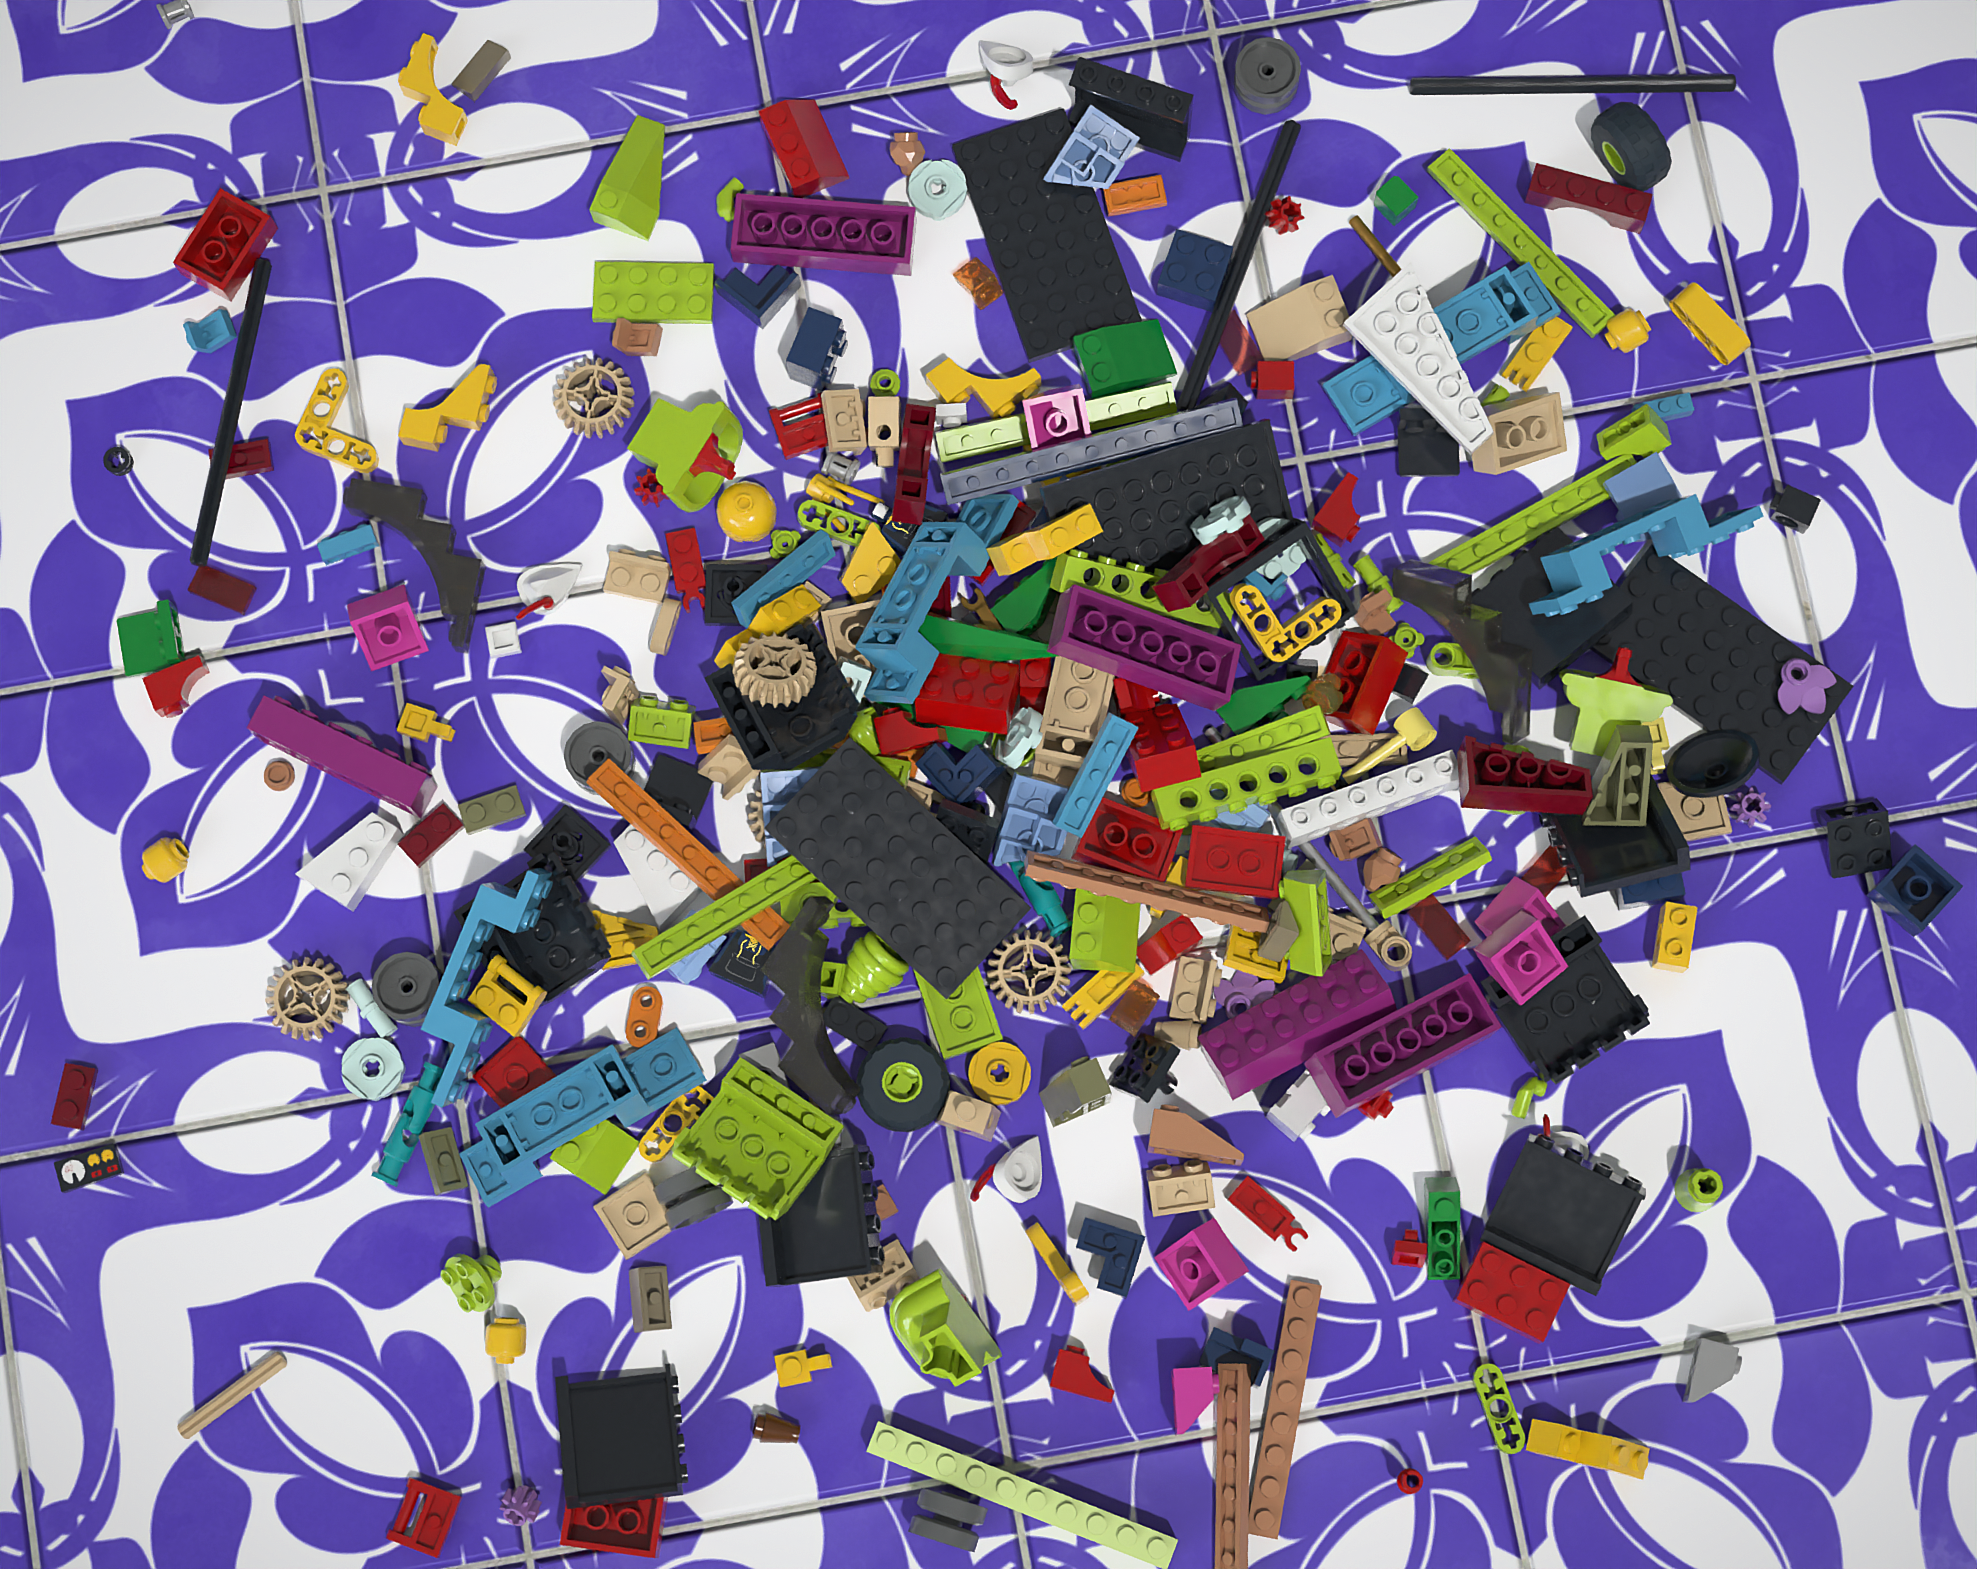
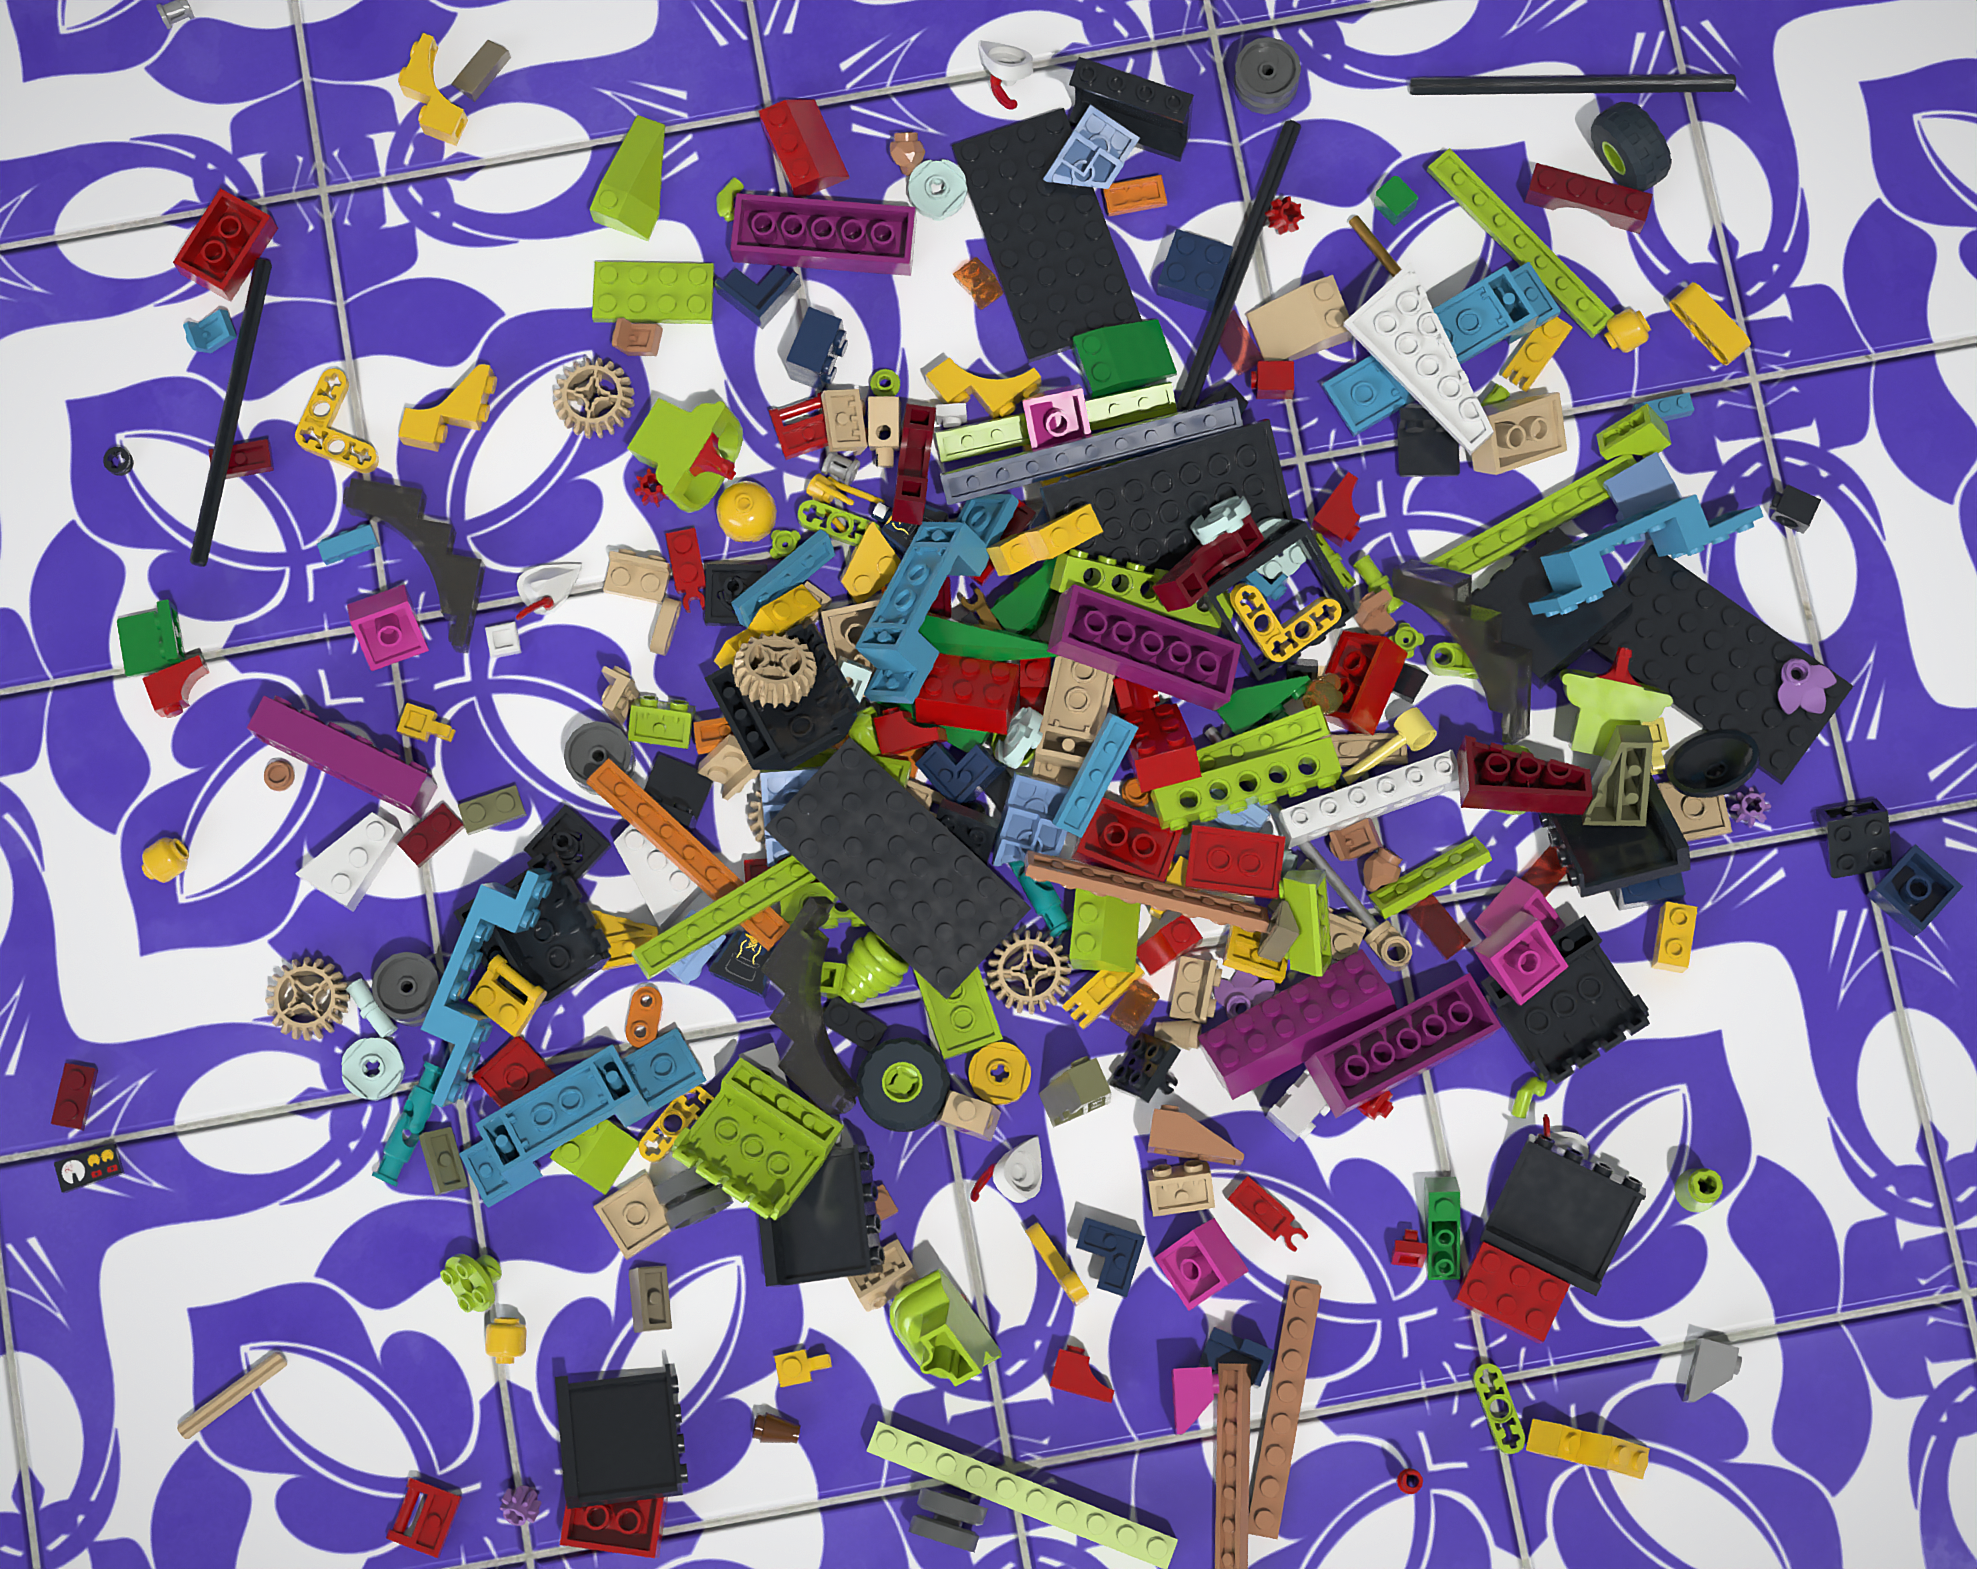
clear red tile [188,566,257,616] -> none

